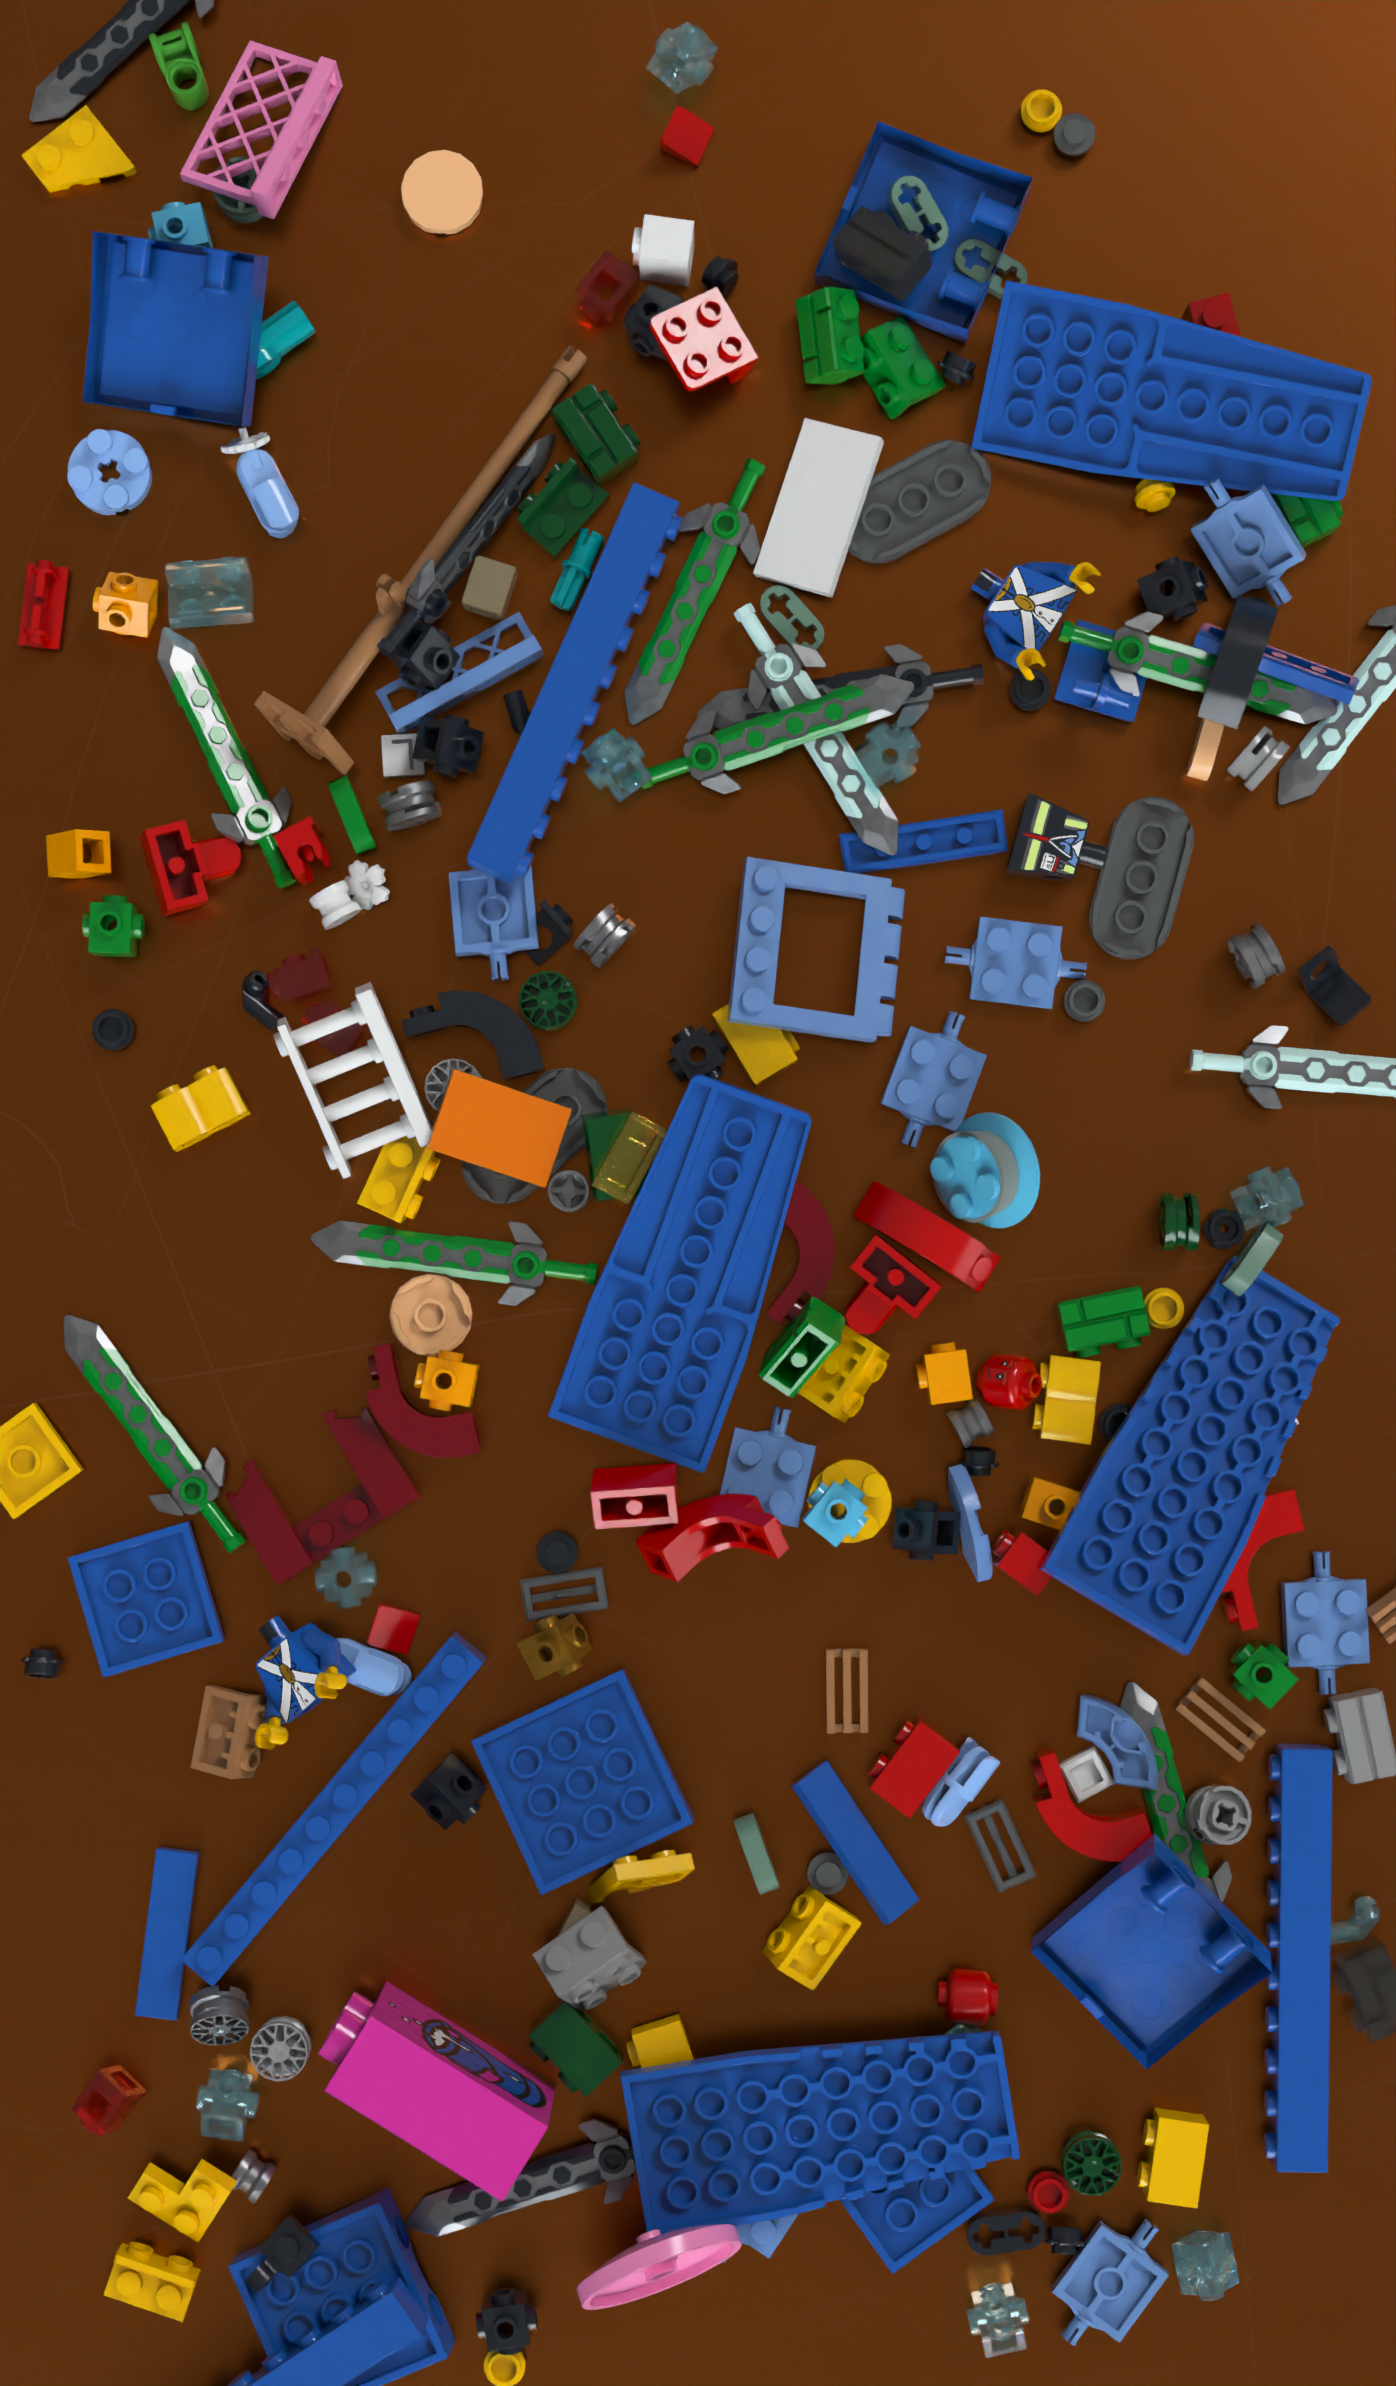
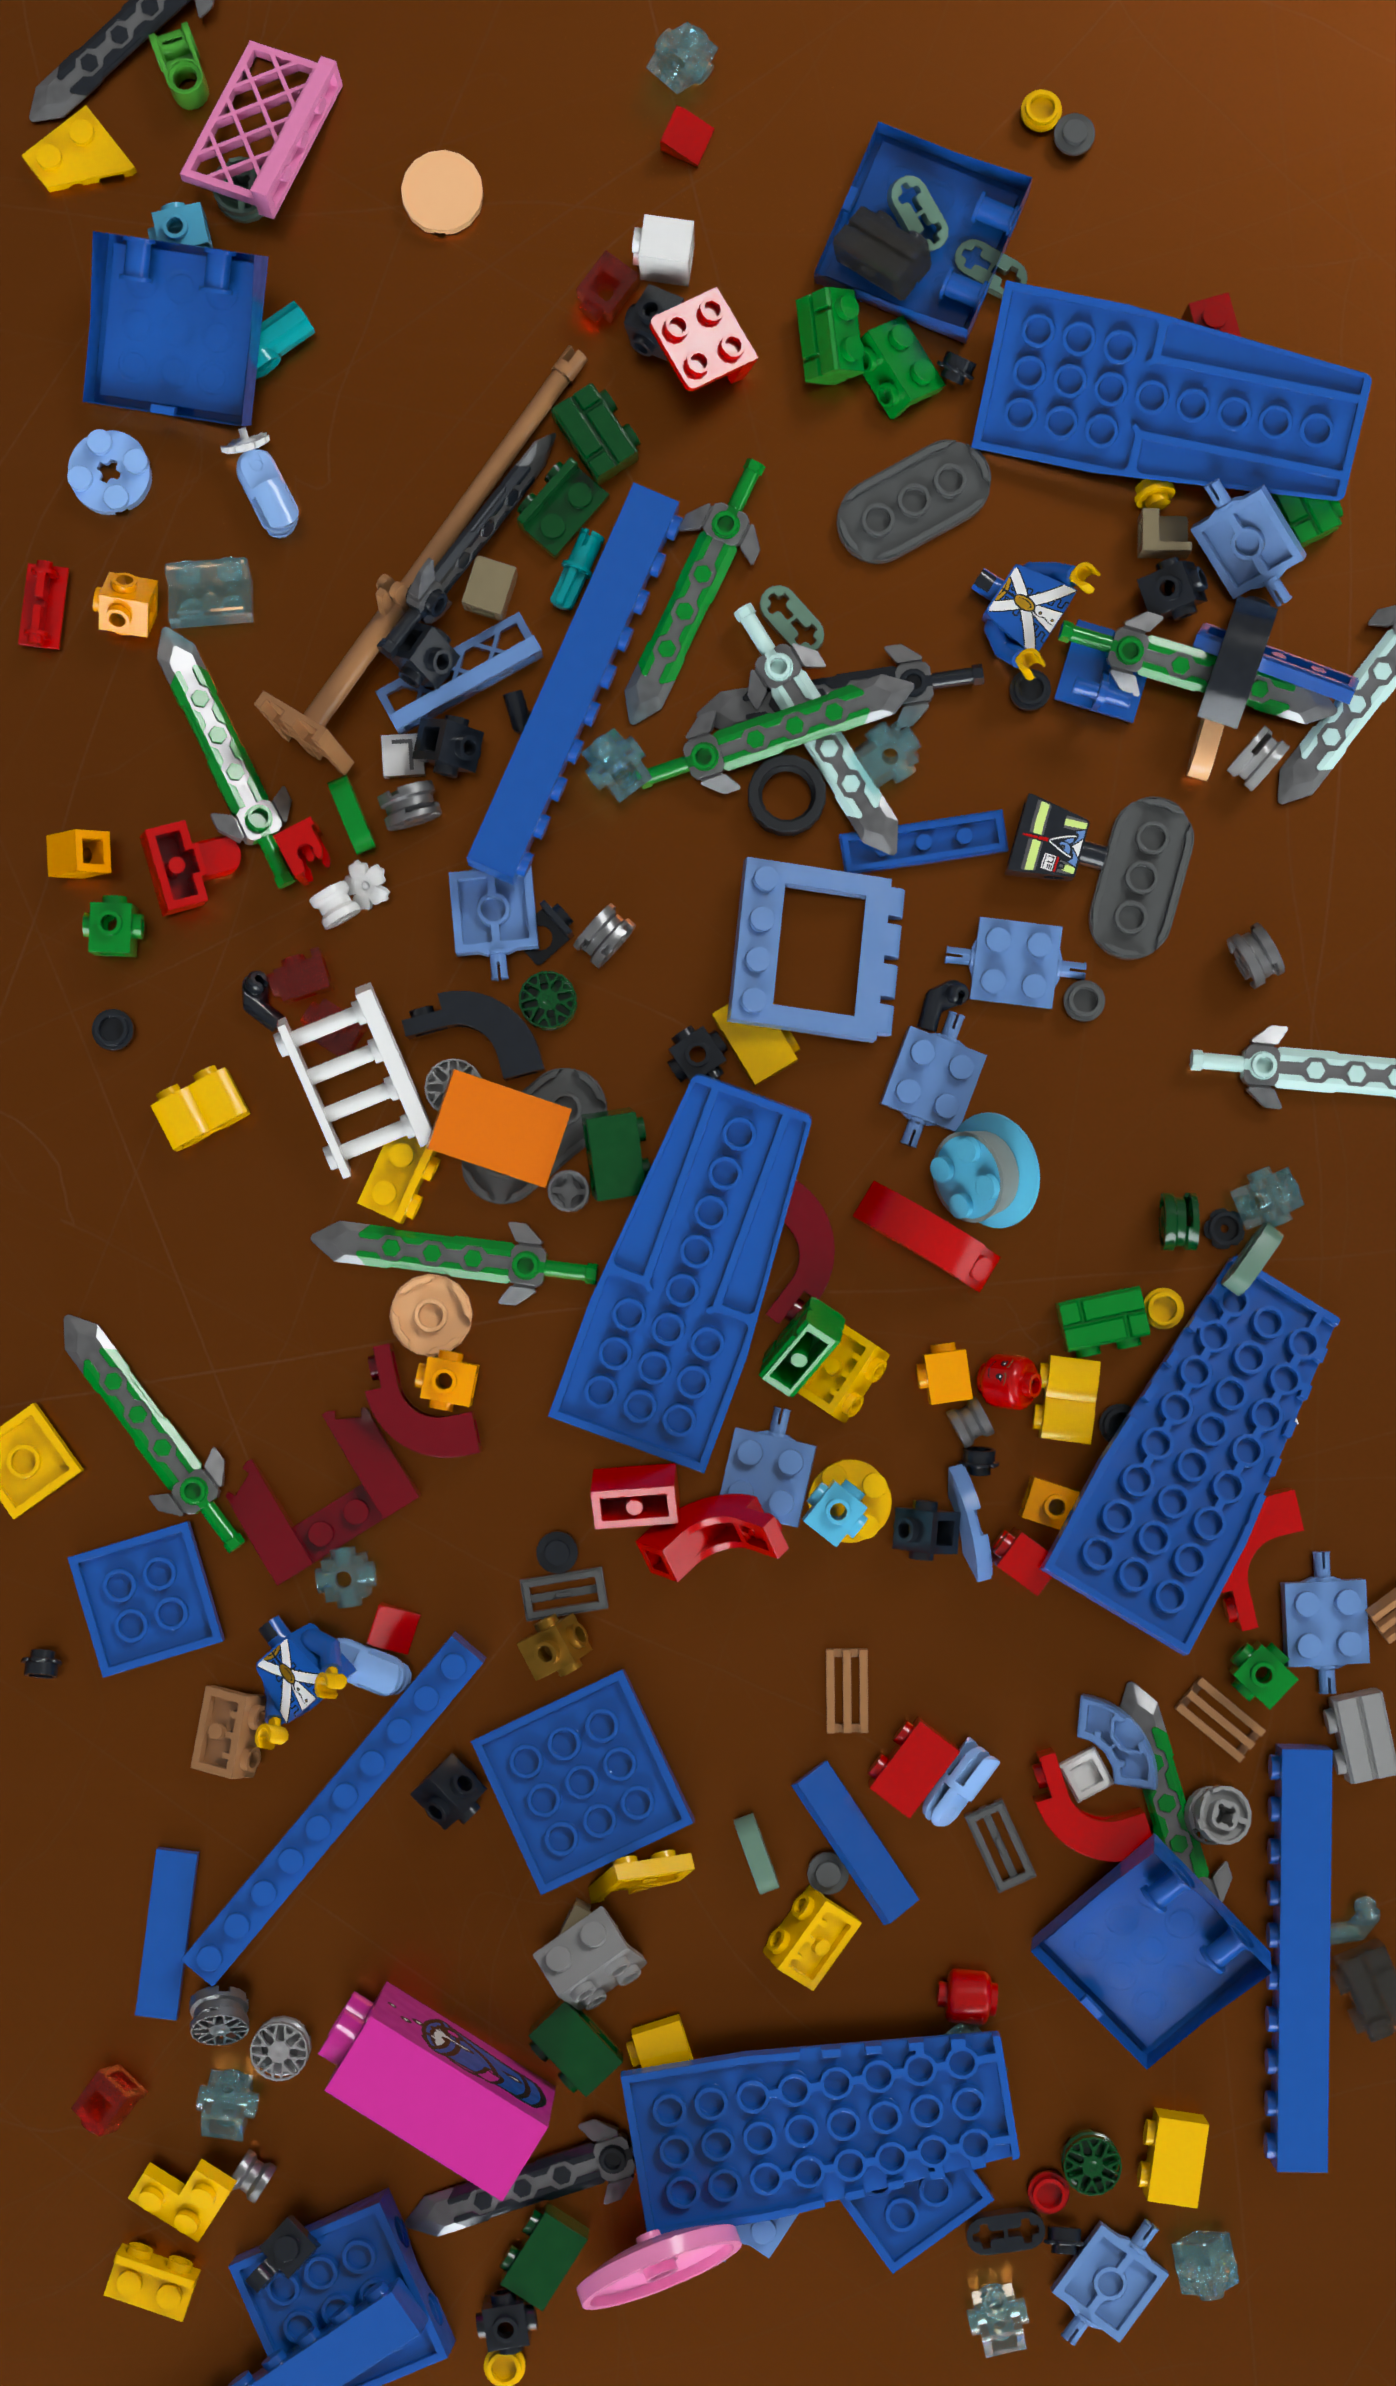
clear yellow tile [592,1111,668,1205] -> none
black plate [701,256,739,294] -> none
white tile [753,418,884,598] -> none
red brick [845,1233,942,1335] -> none
black bracket [1298,945,1372,1026] -> none
none -> dark green brick [499,2202,589,2311]
none -> black tyre [748,755,826,836]
none -> black arm [917,980,969,1032]
none -> dark tan panel [1137,508,1192,559]

